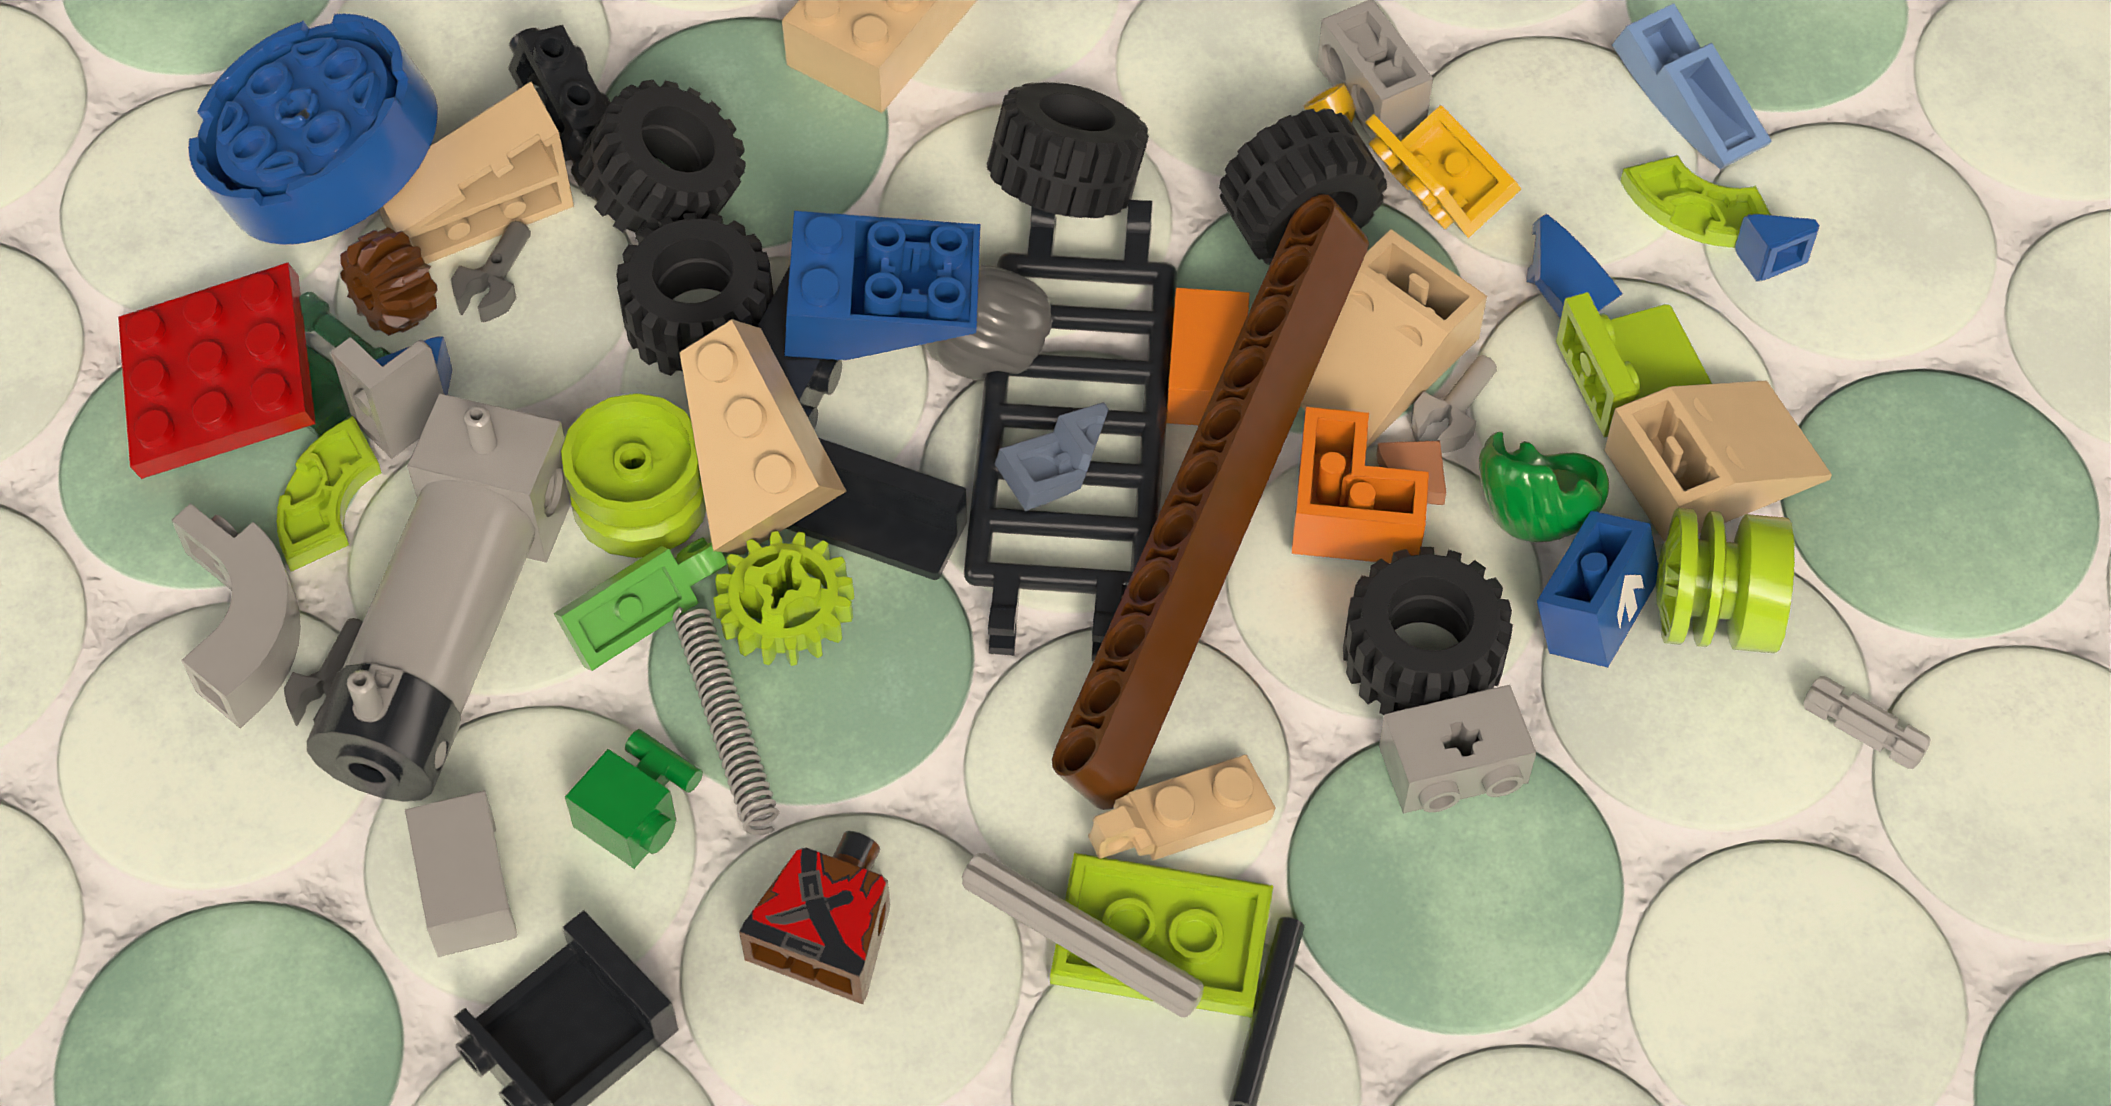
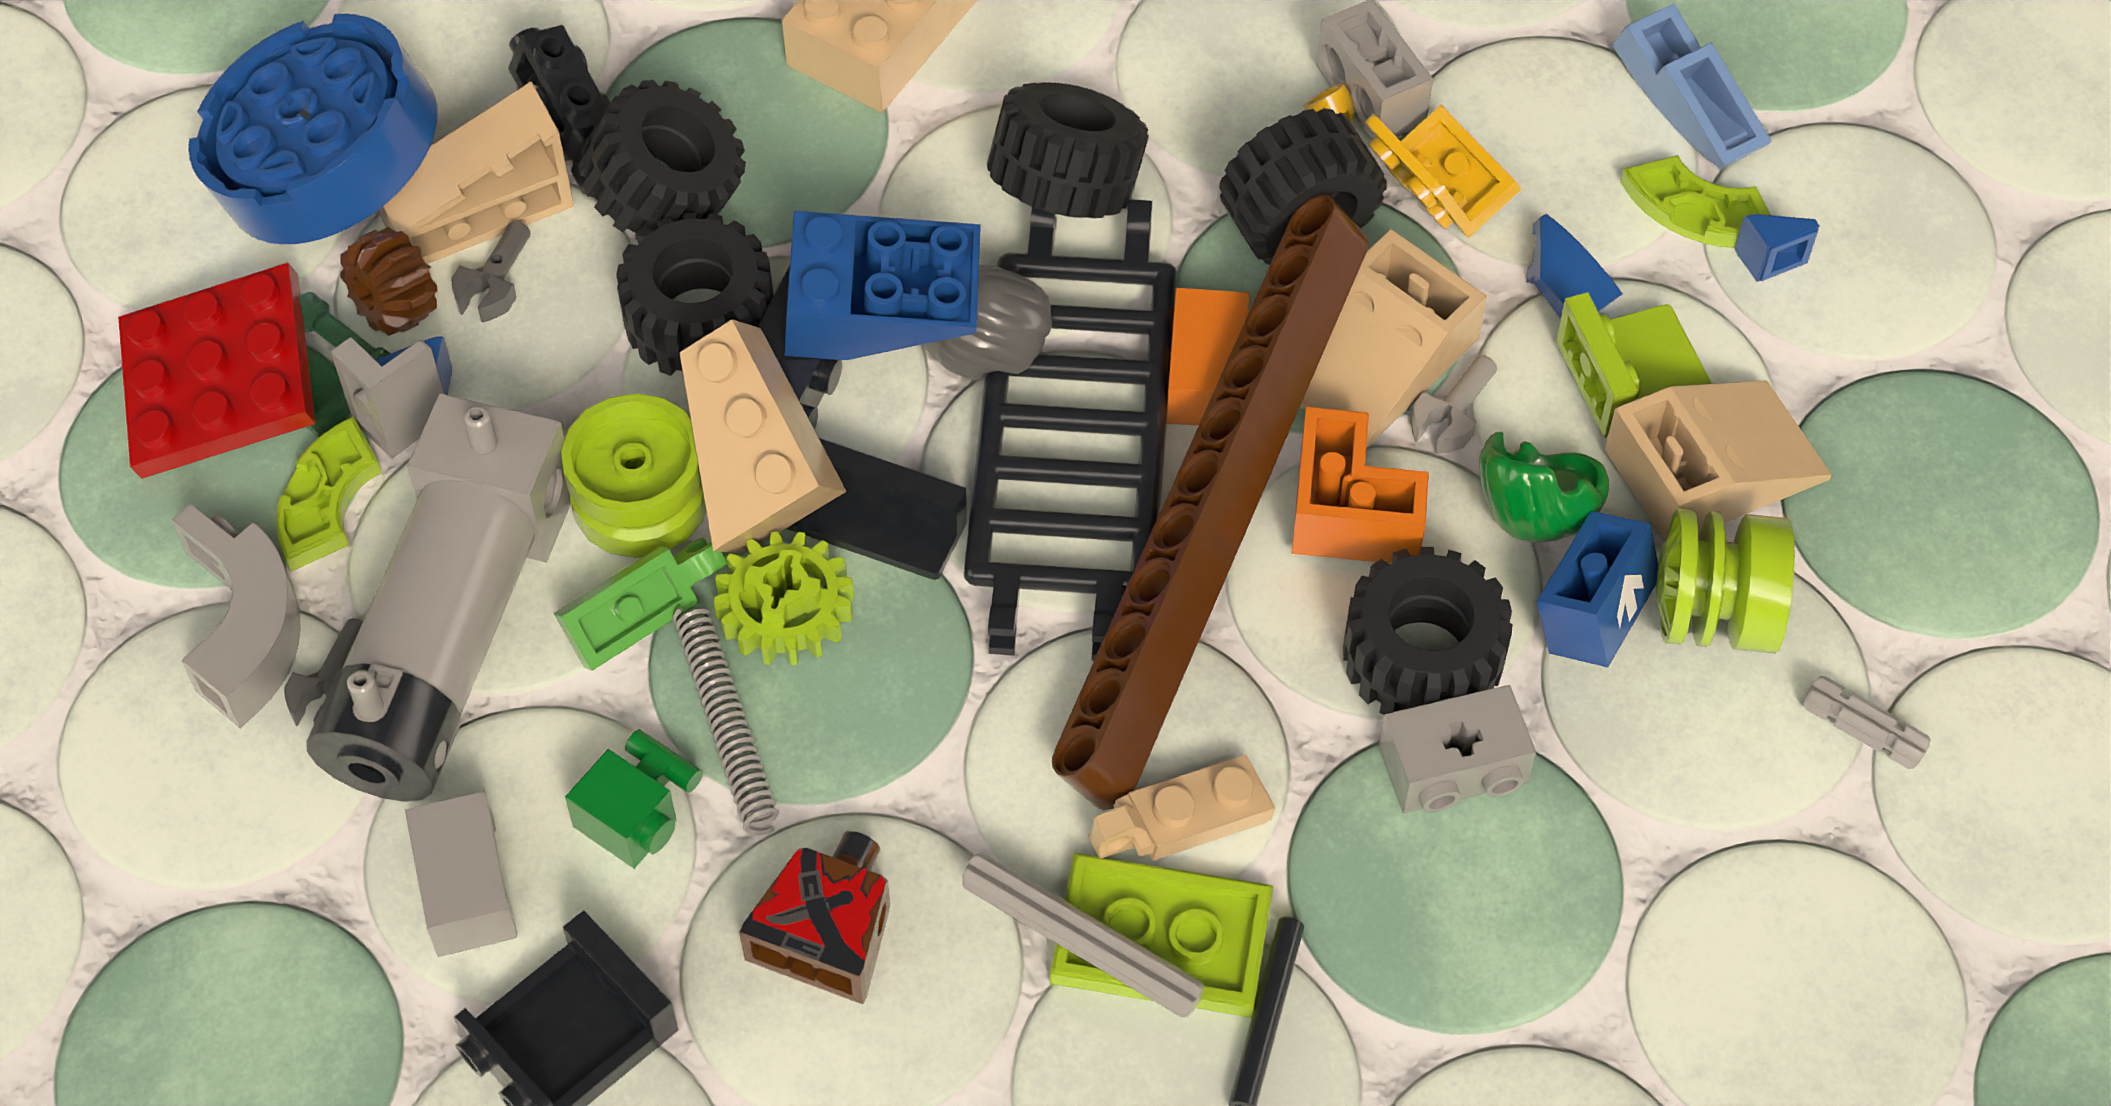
sand blue slope [995,402,1109,511] -> none
nougat tile [1376,441,1446,505] -> none

